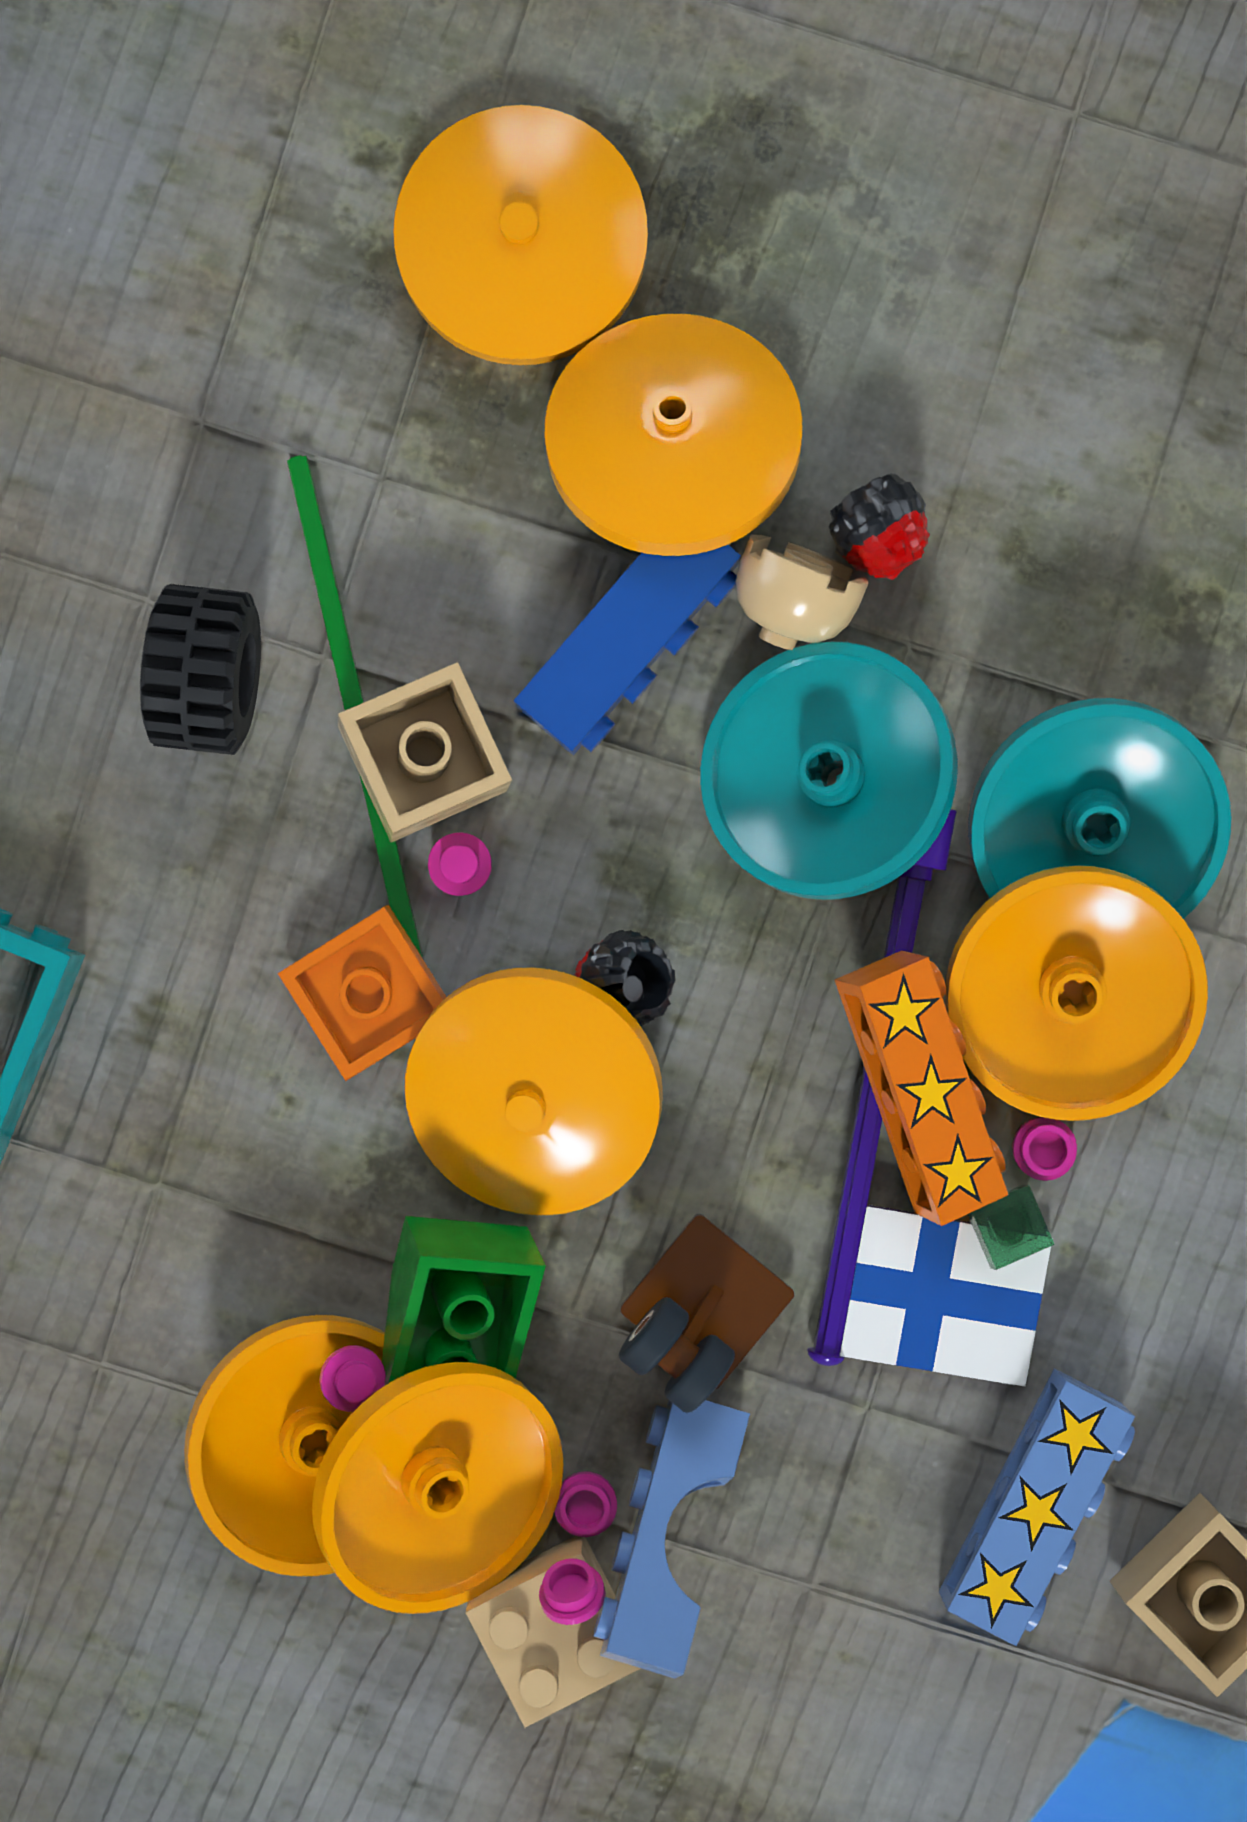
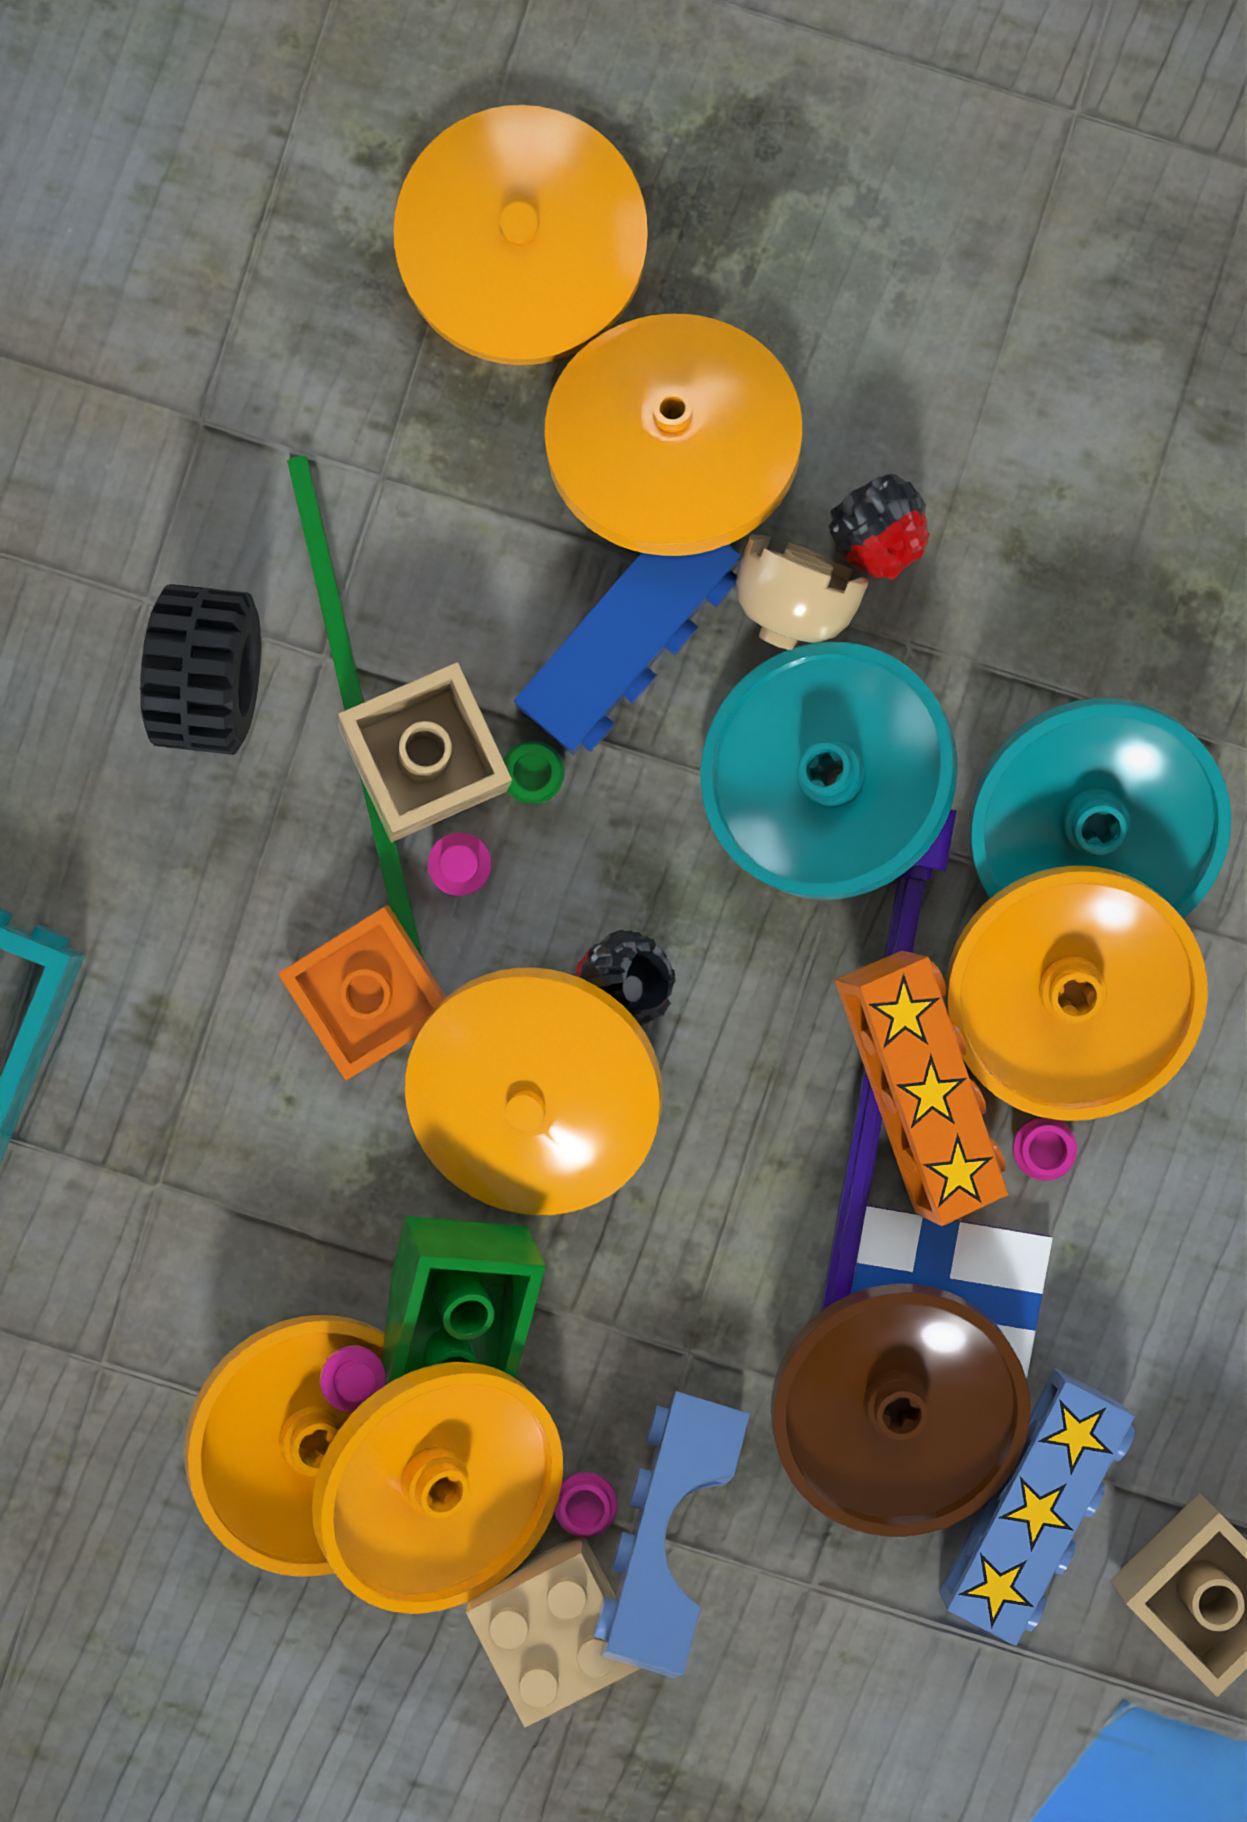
dark pink plate [539,1558,606,1625] -> none
reddish brown plate [619,1214,794,1413] -> none
clear green plate [968,1184,1055,1270] -> none
none -> green tile [503,740,565,805]
none -> reddish brown dish [771,1284,1031,1537]

